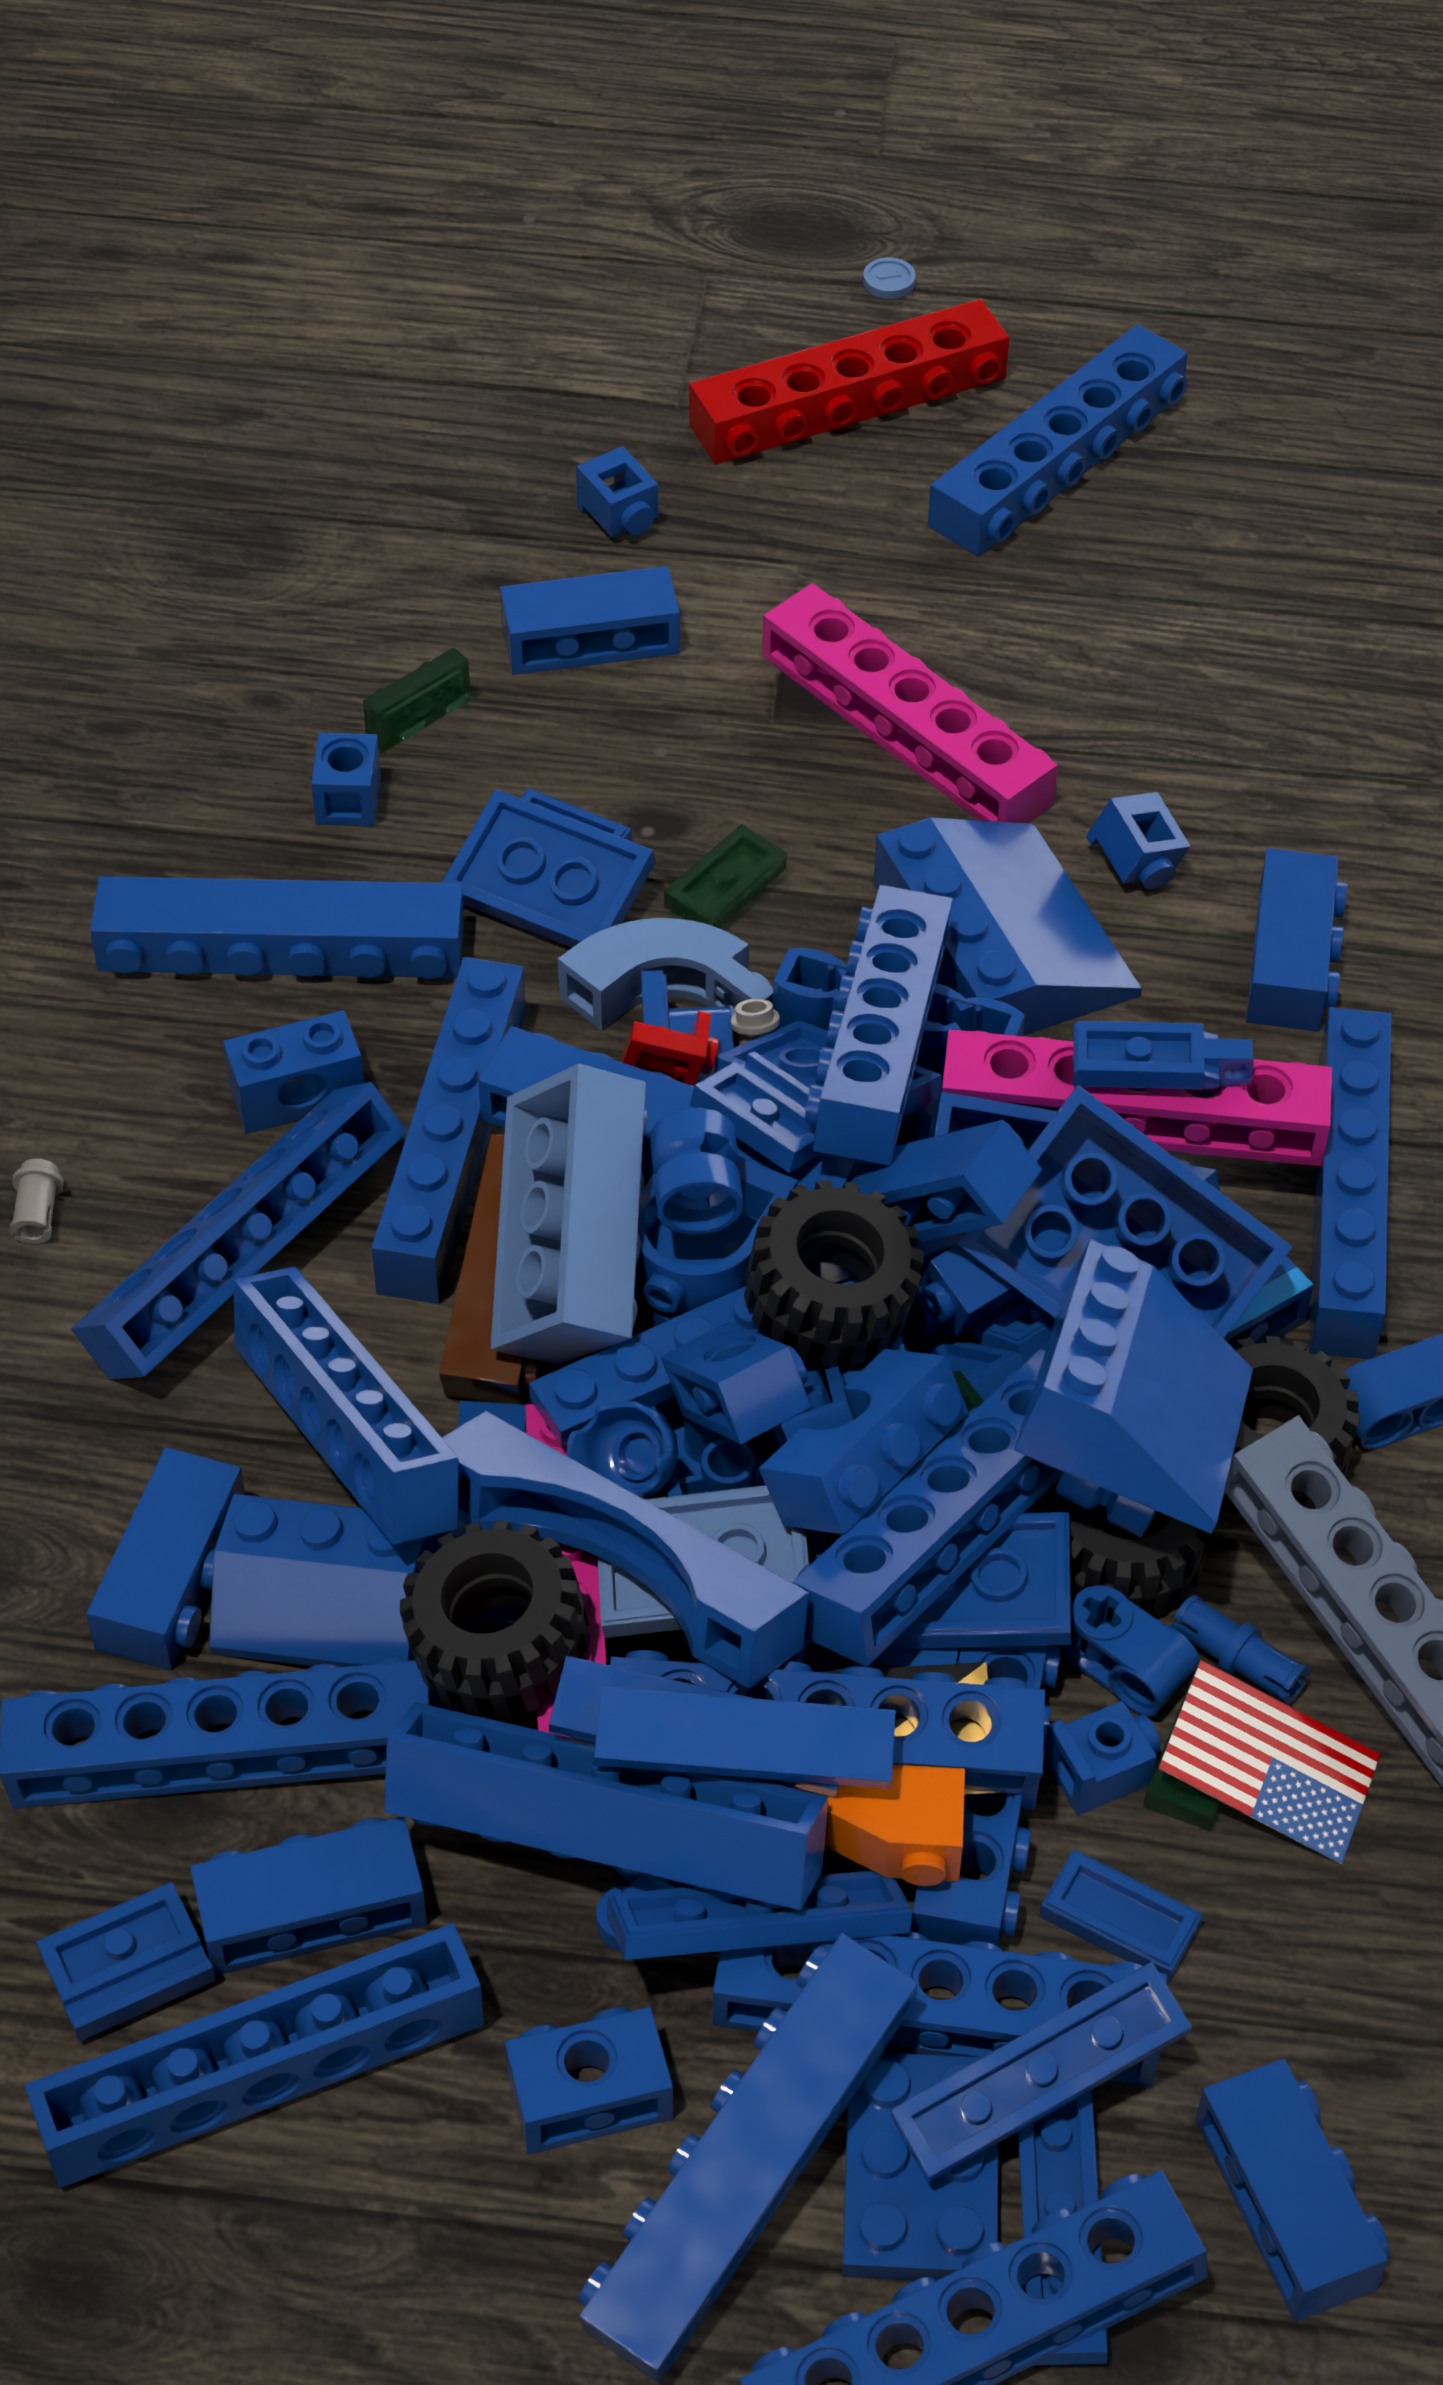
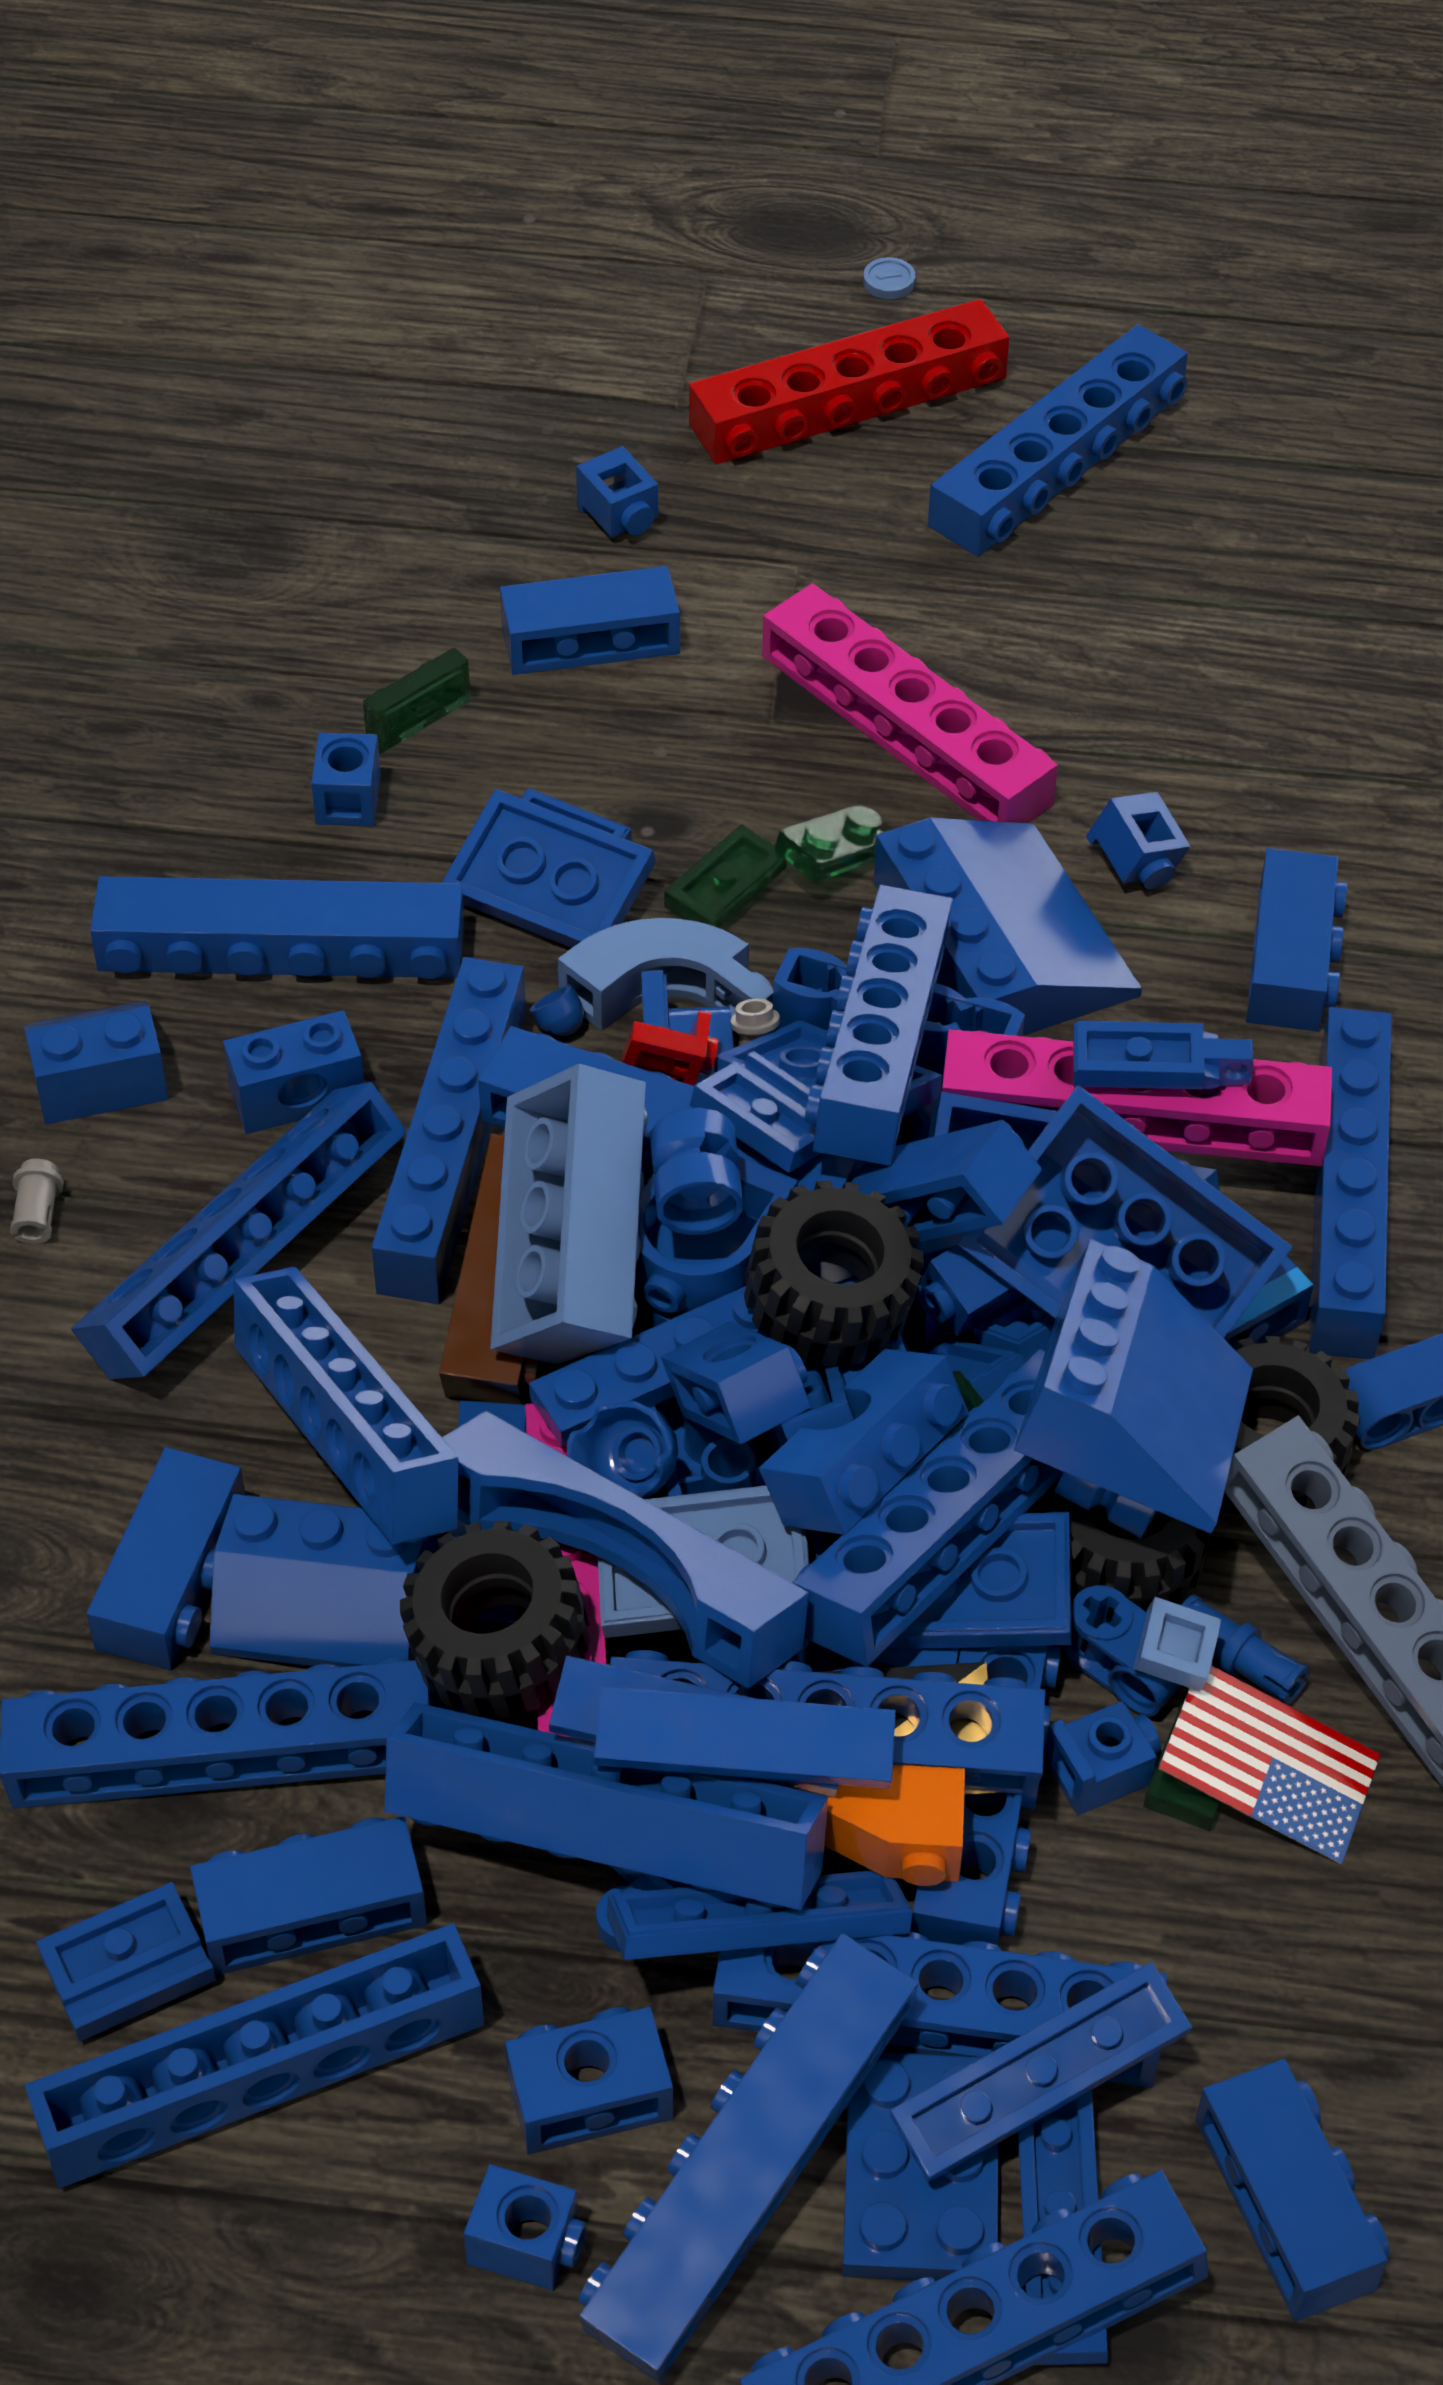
blue tile [1039,1849,1203,1983] -> none
none -> blue slope [23,1000,168,1125]
none -> blue brick [464,2164,587,2291]
none -> blue hinge [530,985,584,1037]
none -> clear green plate [774,803,893,883]
none -> medium blue plate [1133,1597,1222,1691]

